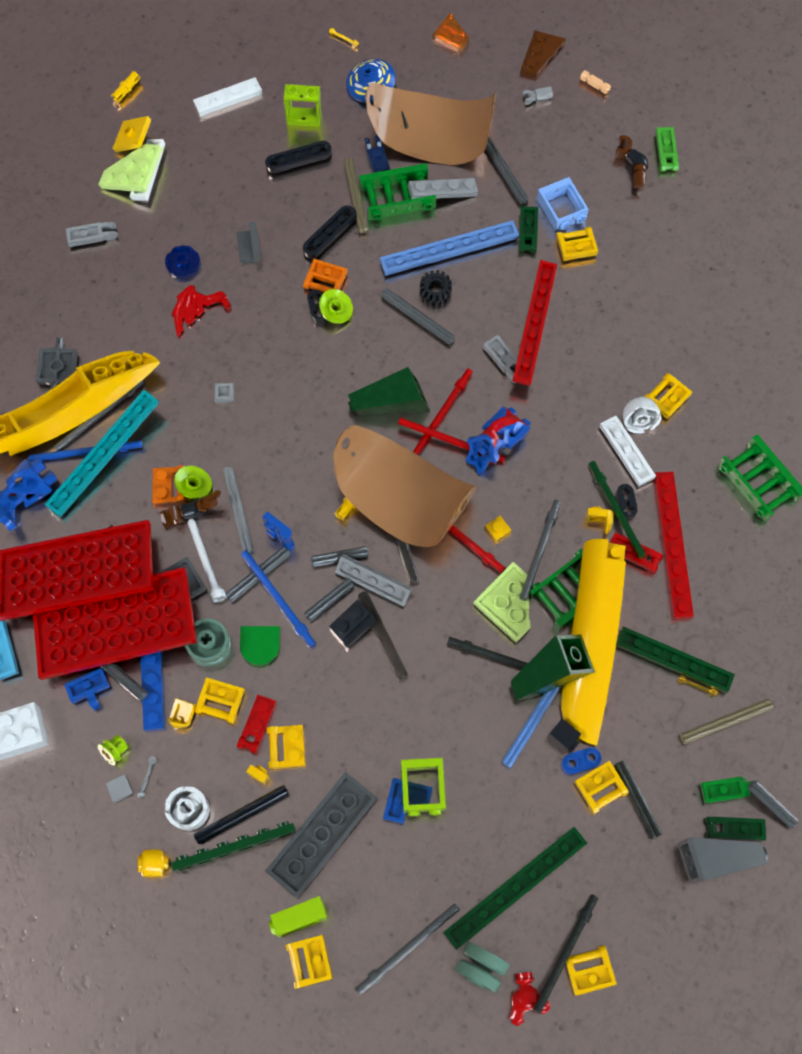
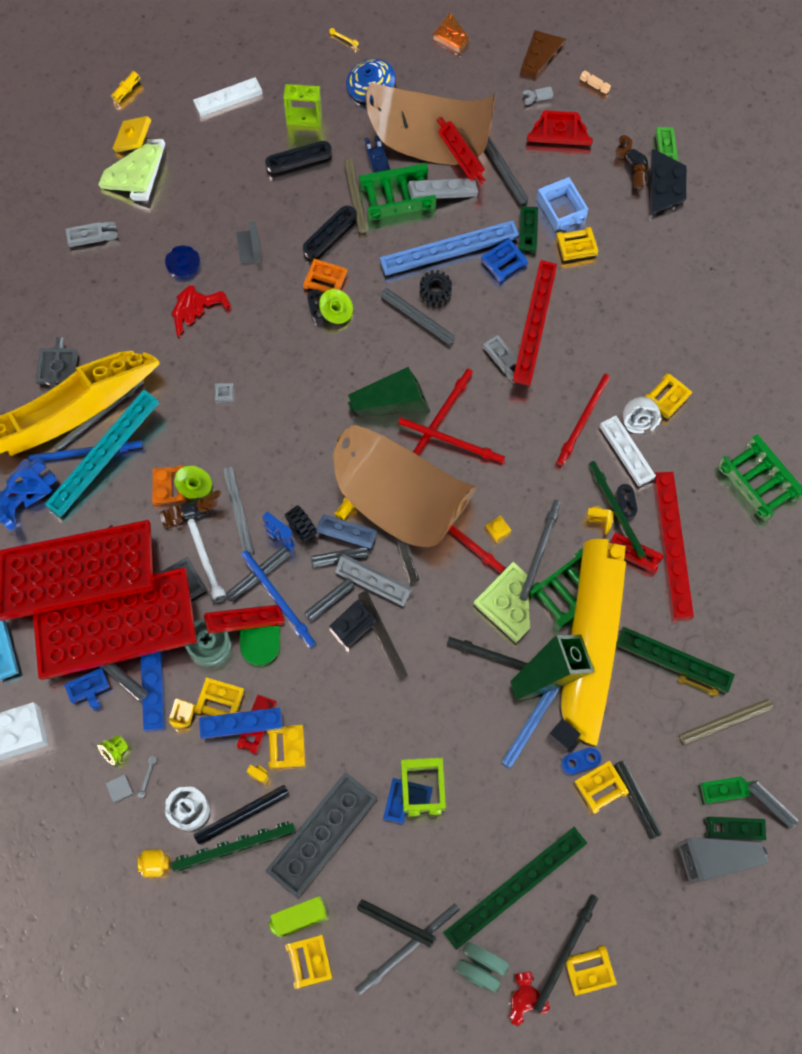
blue hips [466,406,531,475] -> none
none -> blue plate [199,707,283,739]
none -> red tile [203,605,285,634]
none -> black tyre [285,505,318,542]
none -> sand blue plate [317,514,377,549]
none -> pearl dark grey axle [357,899,436,947]
none -> red plate [437,117,486,185]
none -> blue plate [481,239,528,283]
none -> red wing [527,110,593,146]
none -> red bar [556,374,610,466]
none -> black wing [650,149,687,215]

